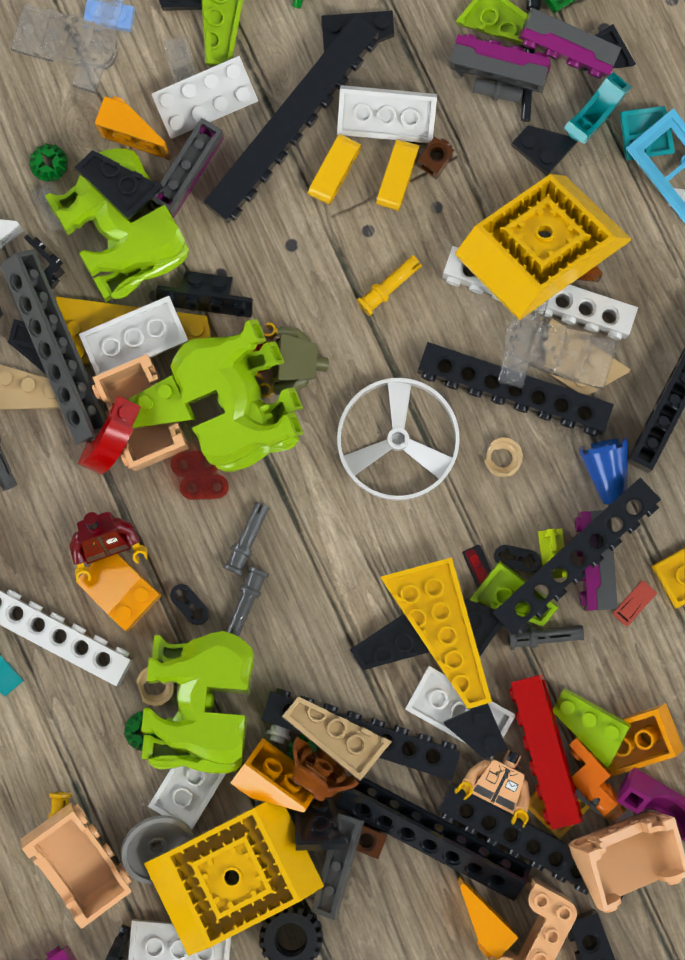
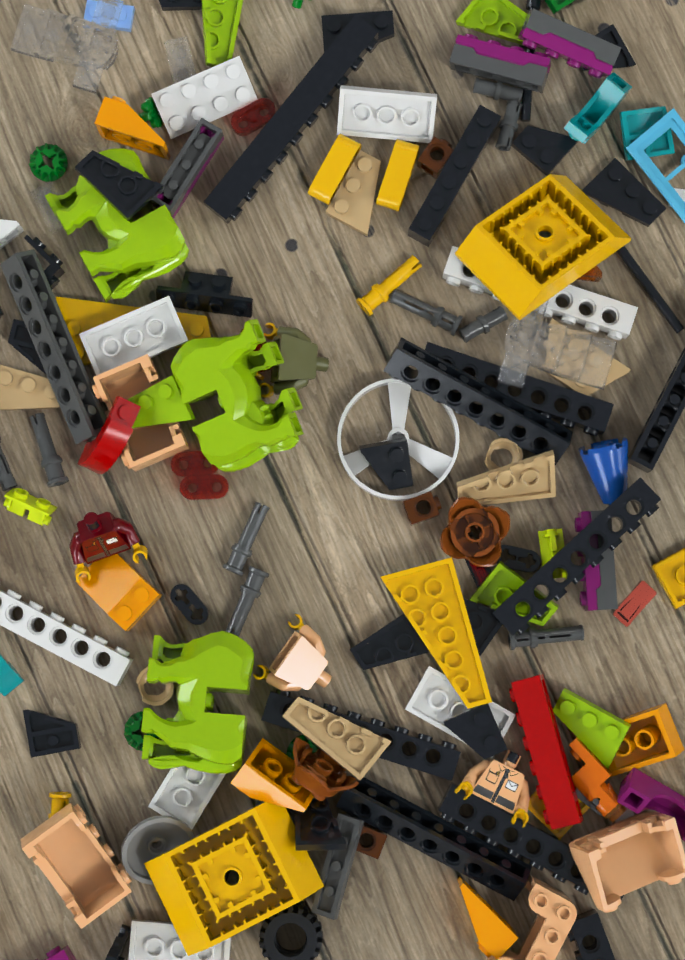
white plate [266,724,291,744] -> none
none -> neon yellow hinge [3,488,57,526]
none -> black wing [23,709,81,758]
none -> dark grey pin [29,413,69,488]
none -> green plant [139,97,163,128]
none -> clear red plate [231,98,276,136]
none -> light nougat torso [253,614,332,691]
none -> tan wing [325,150,381,237]
none -> black wing [359,437,414,490]
none -> black brick [384,337,573,465]
none -> dark grey pin [390,289,463,336]
none -> reddish brown brick [403,491,442,526]
none -> black arch [408,105,501,247]
none -> dark orange brick [440,497,510,567]
none -> tan wing [456,450,556,506]
none -> dark grey pin [458,306,508,343]
none -> dark grey pin [495,100,522,151]
none -> black wing [582,158,666,227]
none -> black bar [616,246,684,333]

